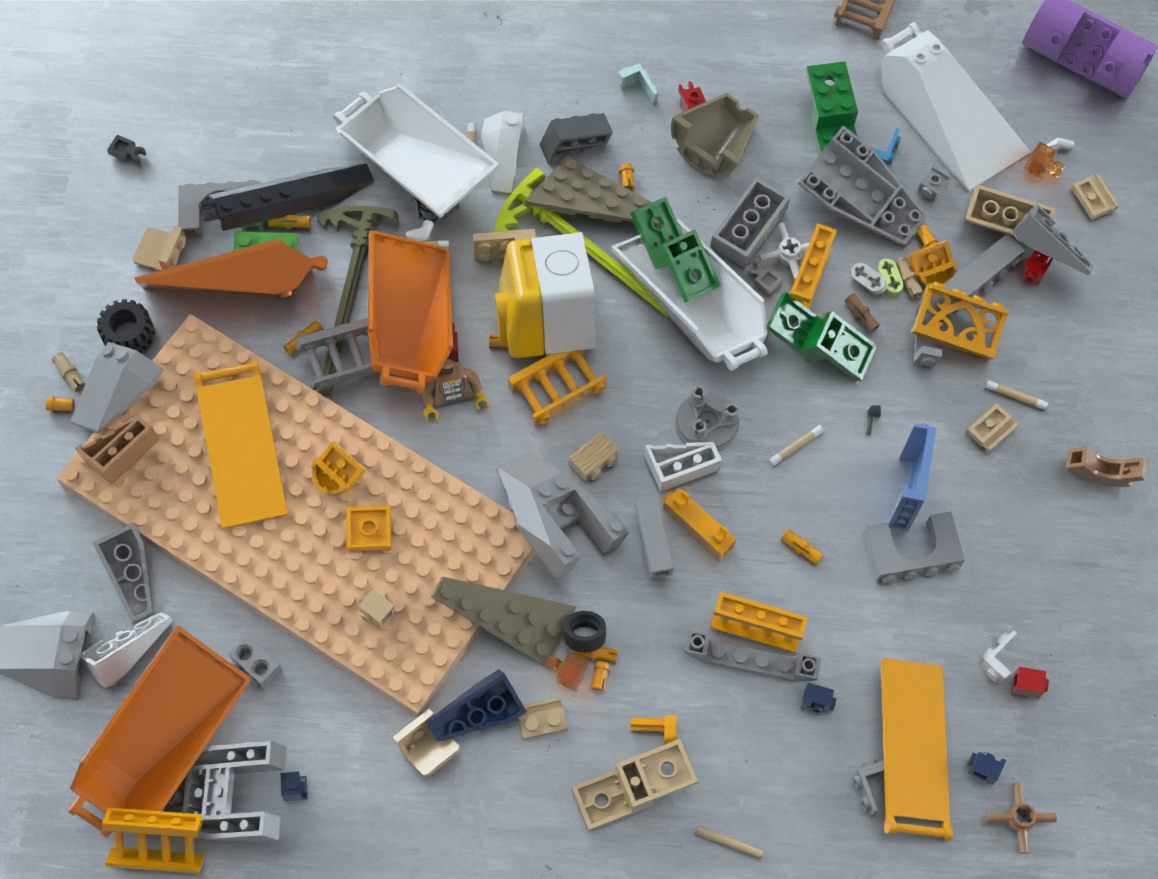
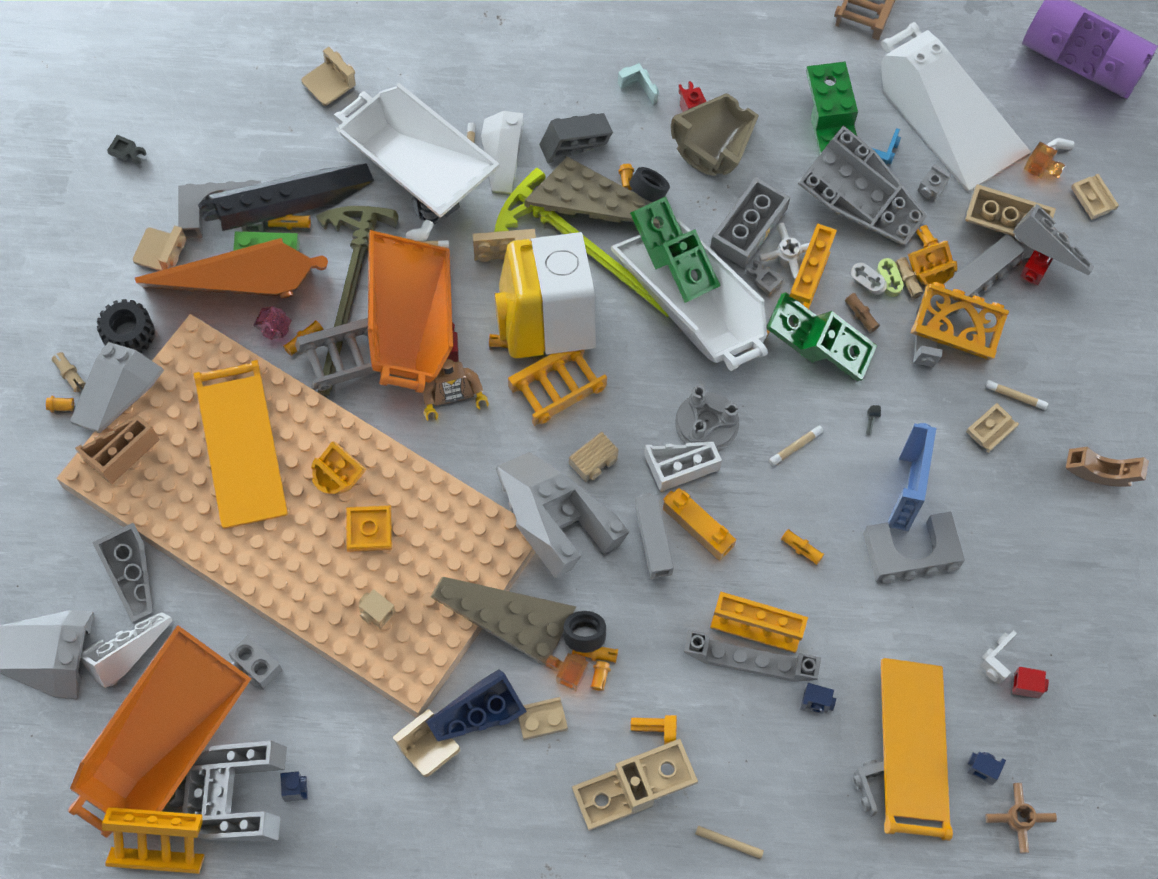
none -> clear pink brick [253,306,292,340]
none -> tan bracket [301,47,356,106]
none -> black tyre [629,167,670,202]

